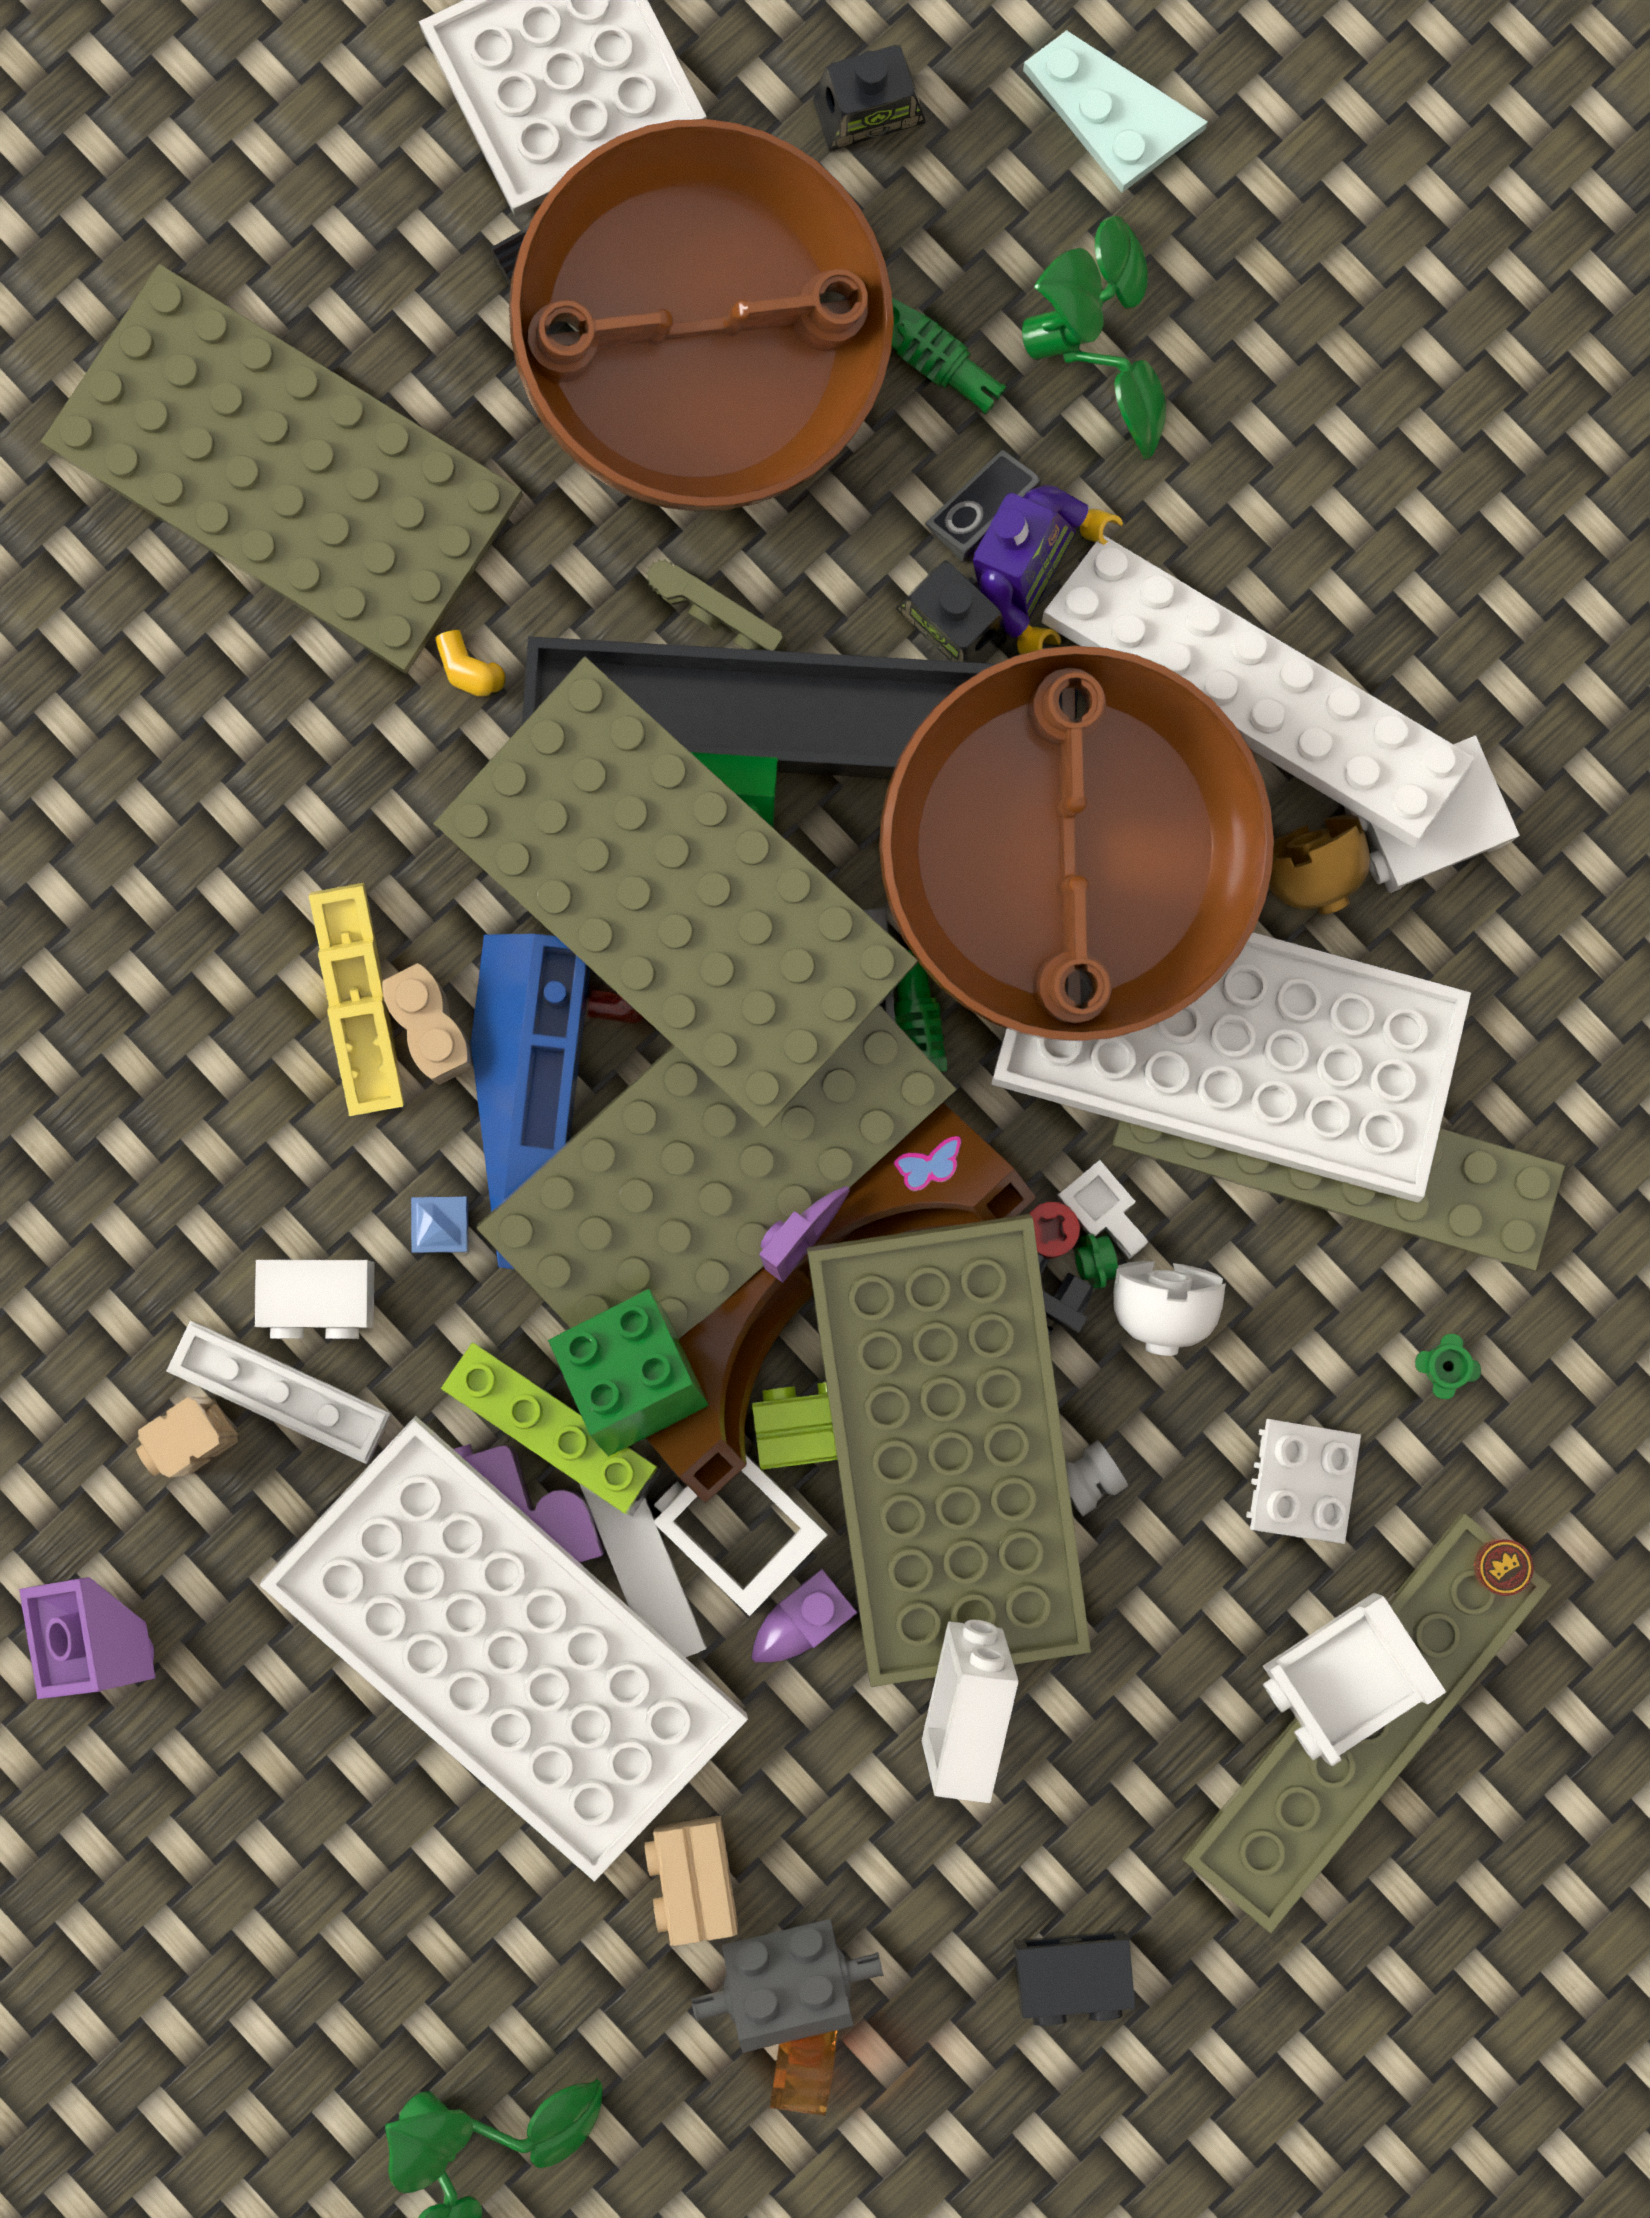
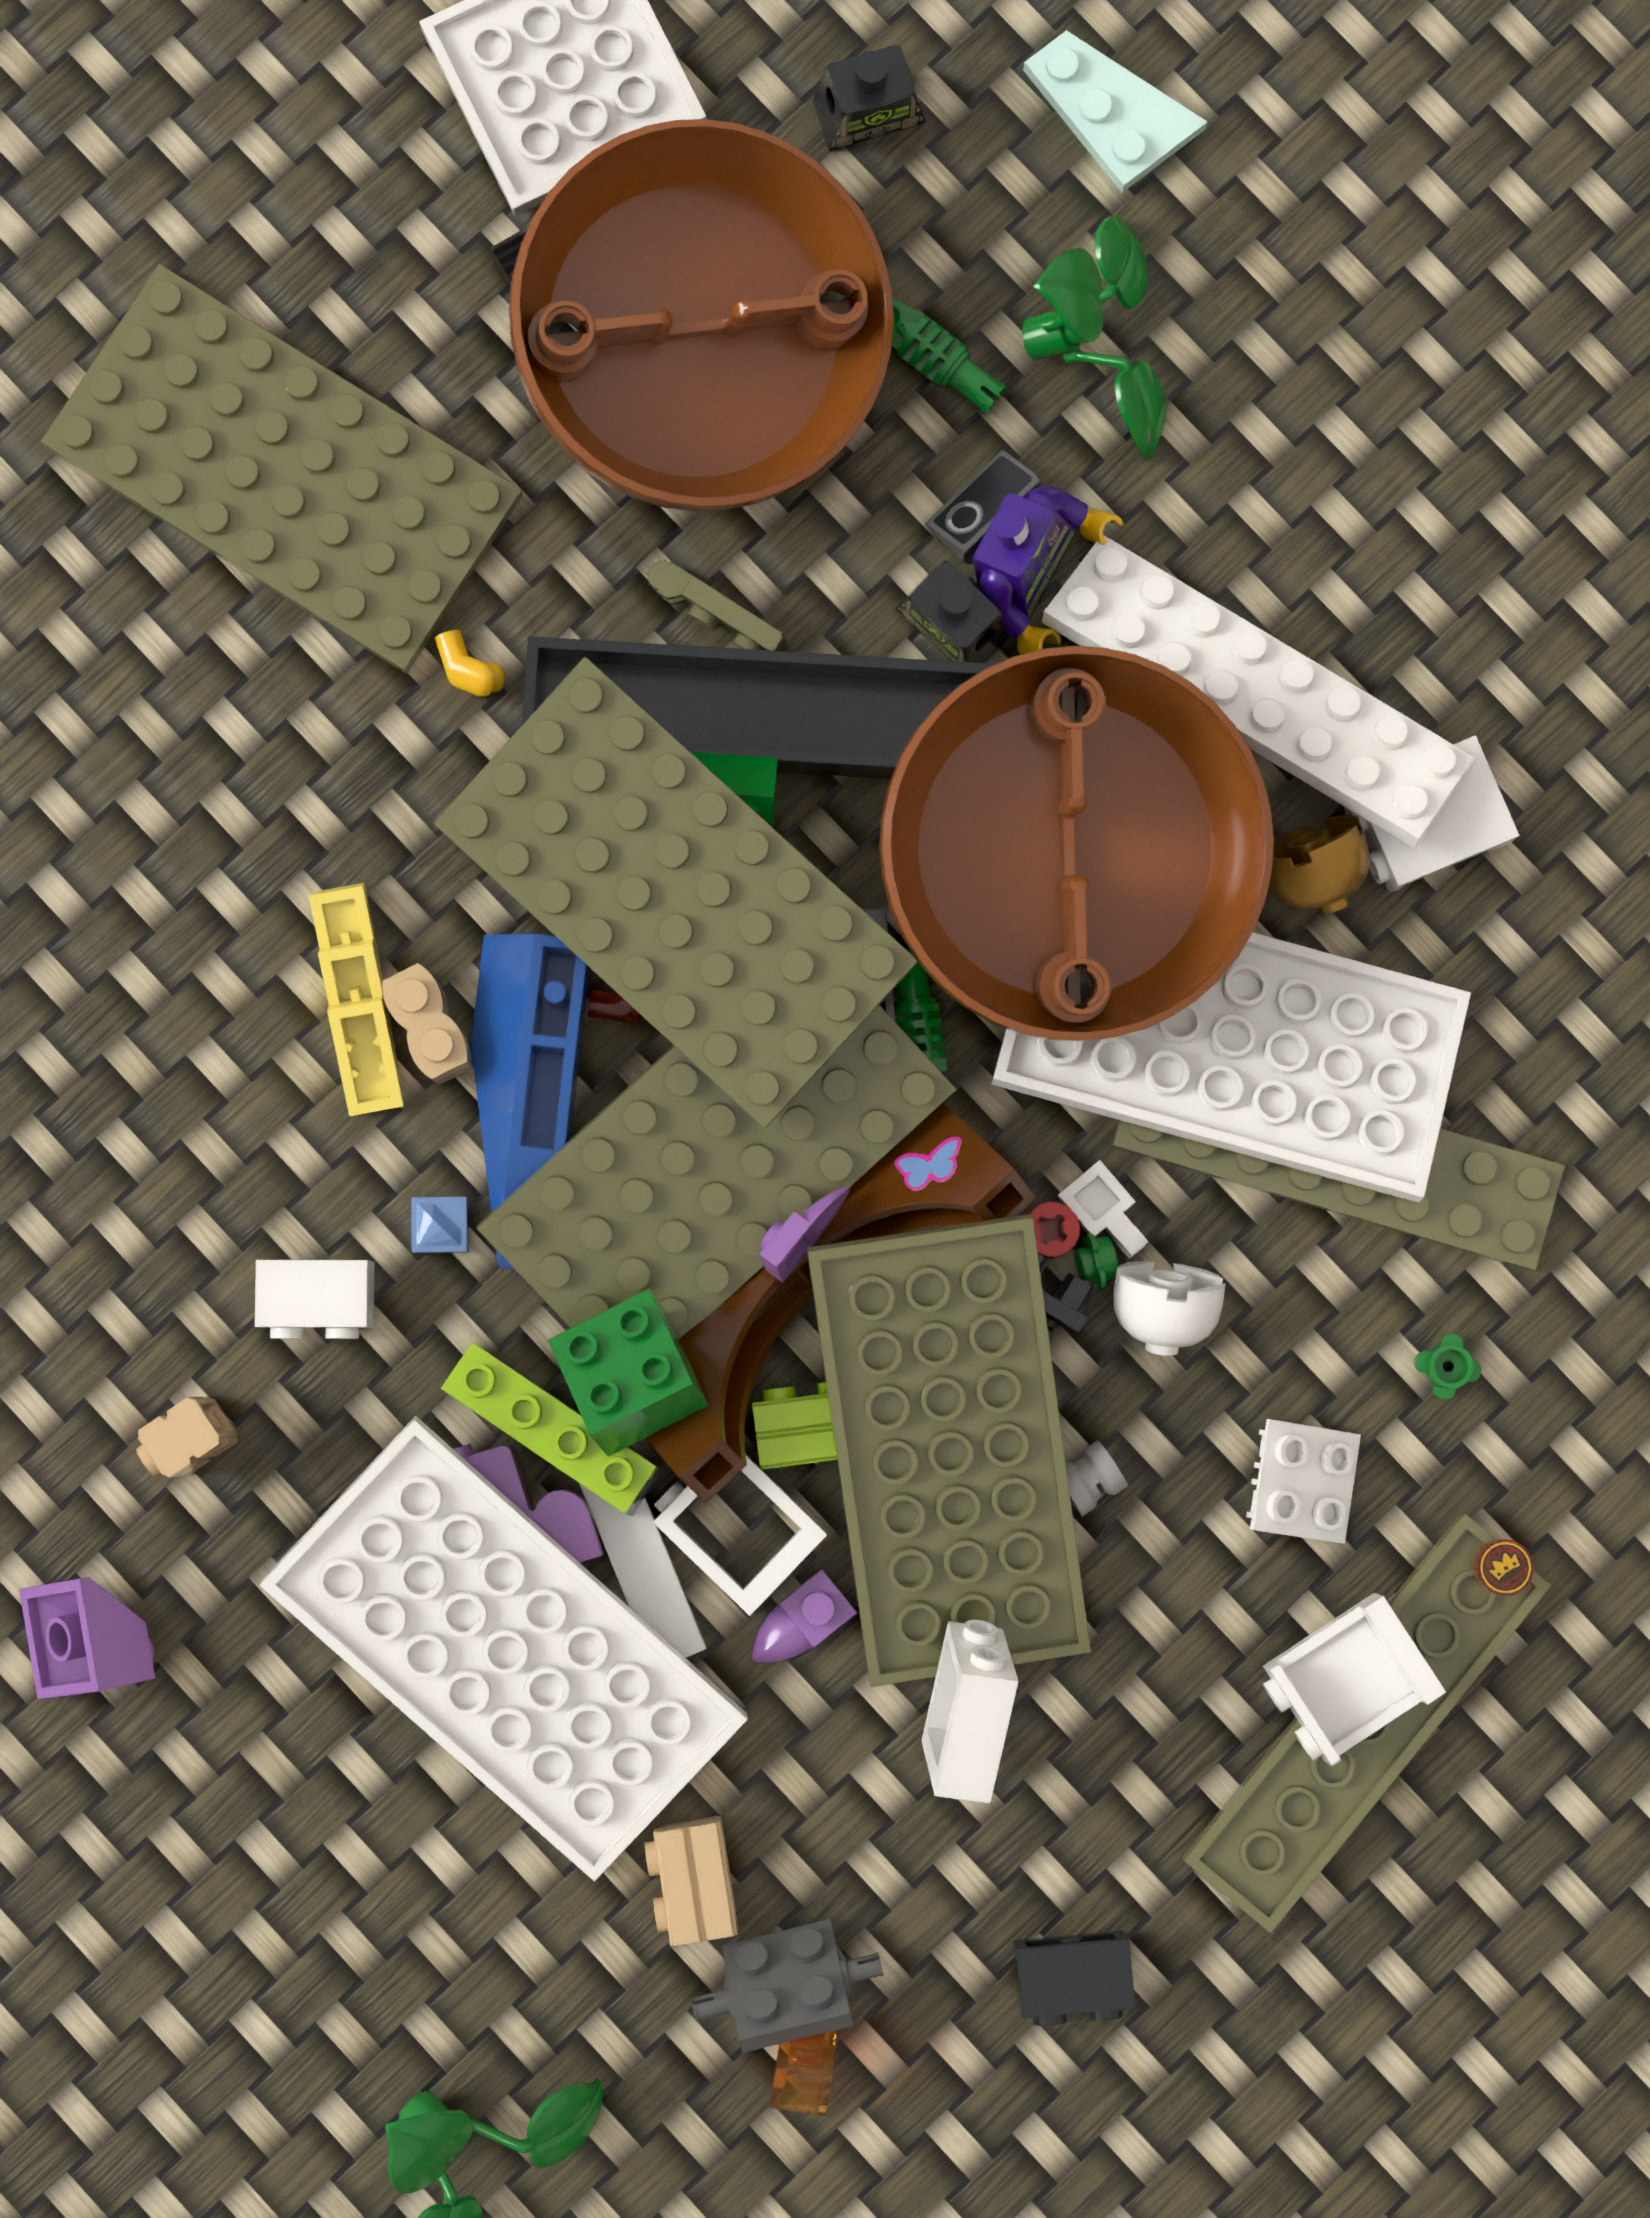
white tile [167,1321,392,1464] -> none

